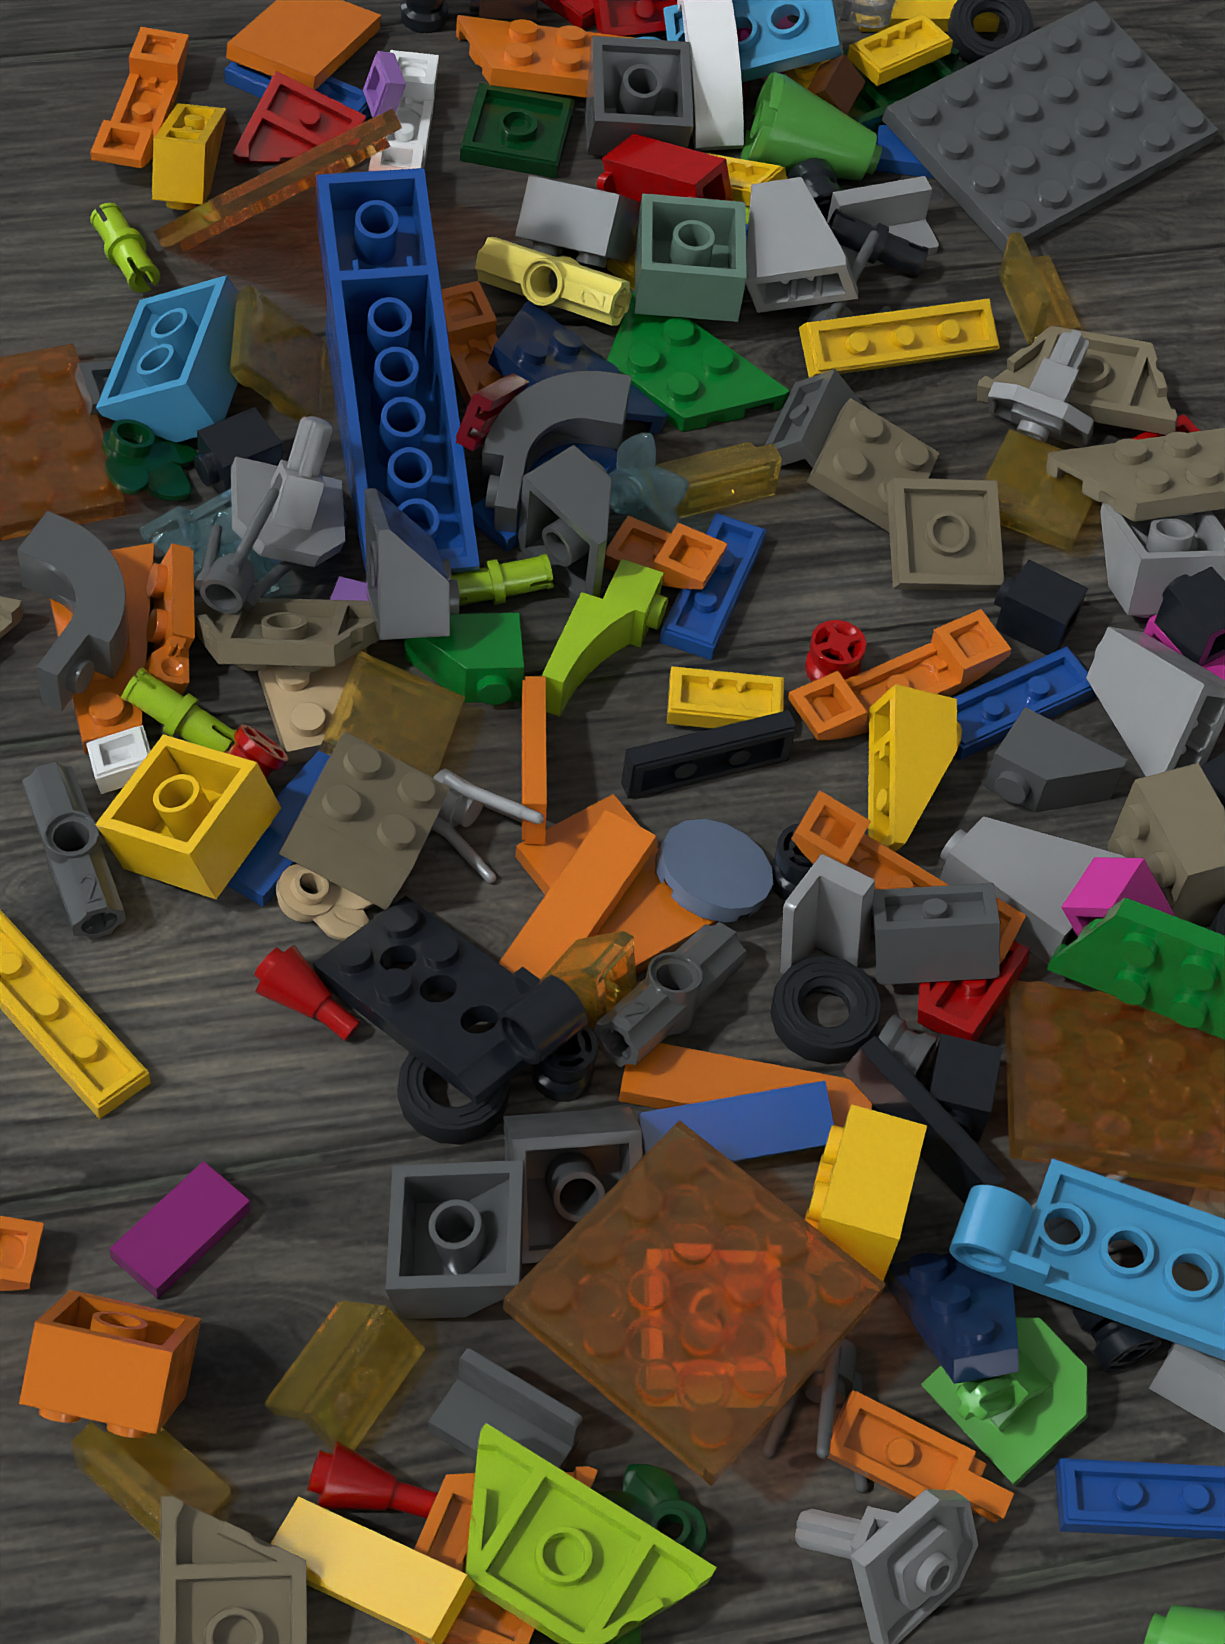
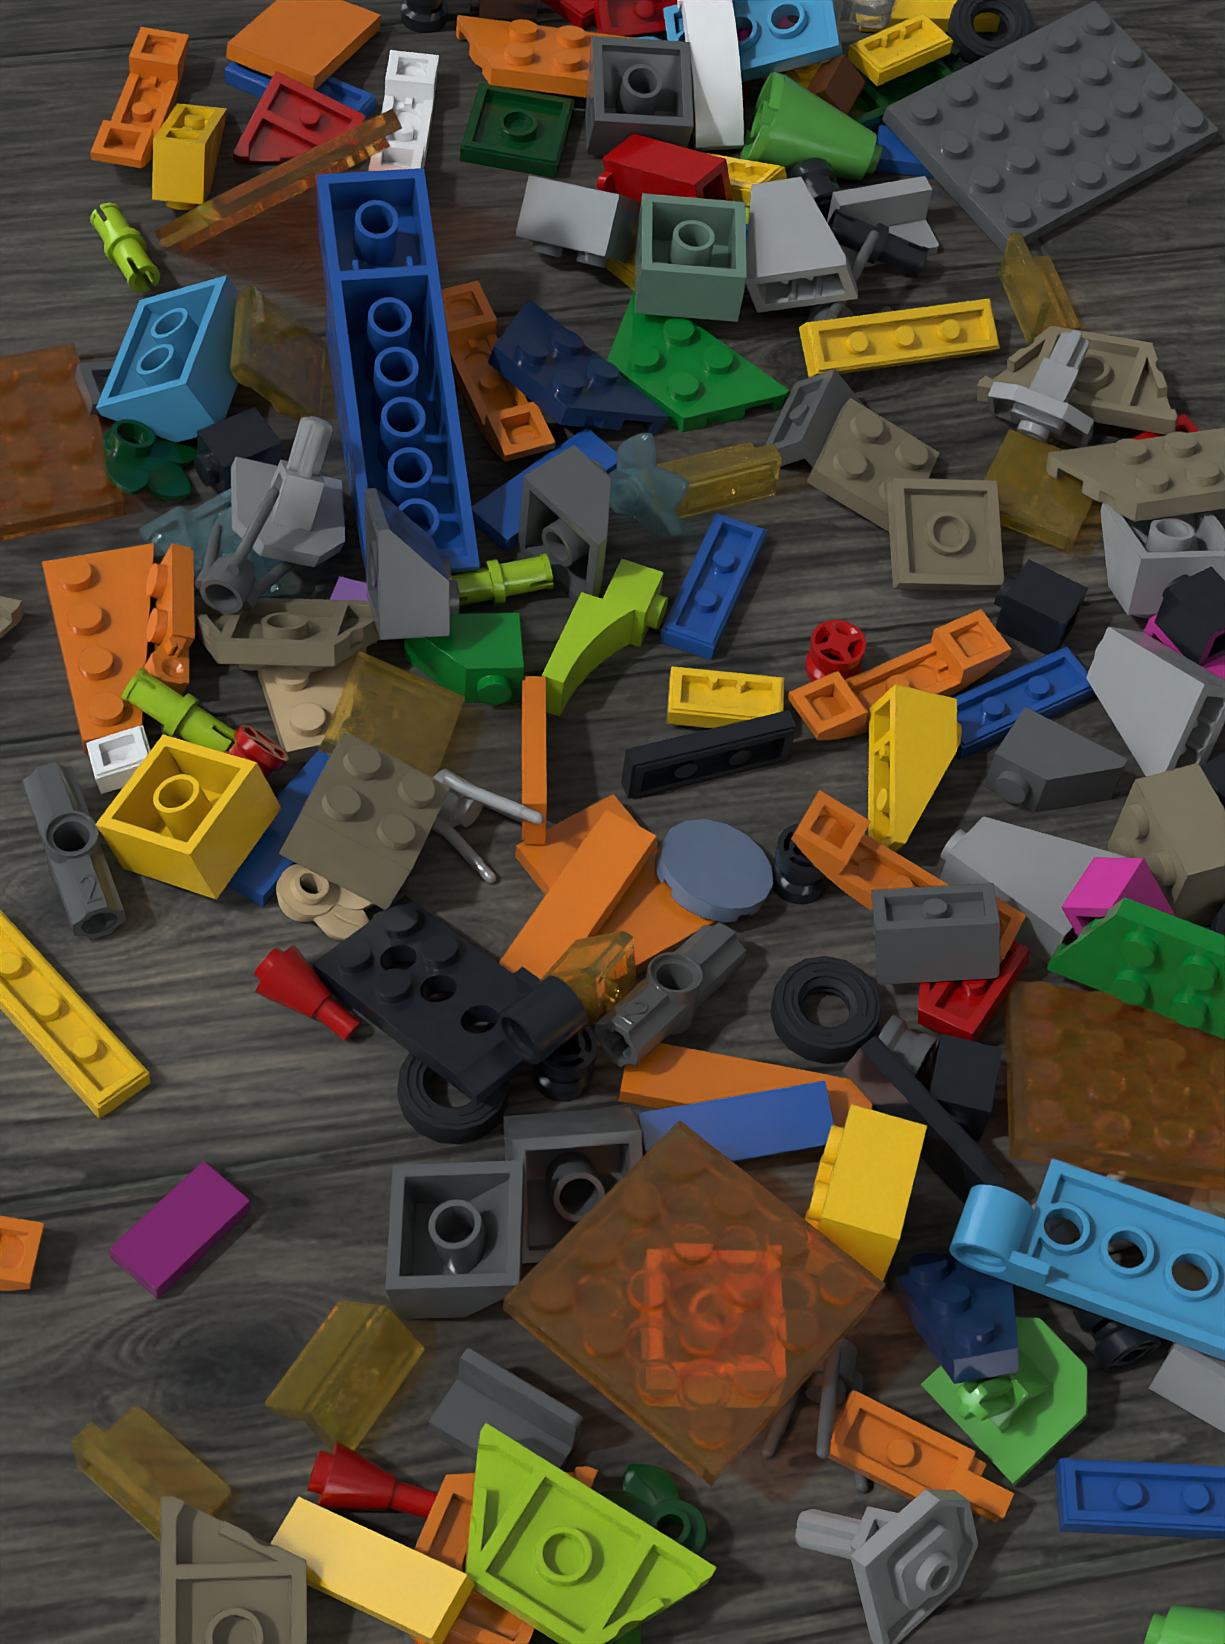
dark grey arch [17,511,129,711] -> none
orange brick [19,1290,202,1438] -> none
medium lavender tile [363,51,406,124] -> none
dark red tile [455,373,529,451] -> none
light yellow piece [475,237,632,326] -> none
dark grey arch [482,371,631,533] -> none
orange slope [604,515,728,589] -> none
light grey panel [780,854,875,974] -> none

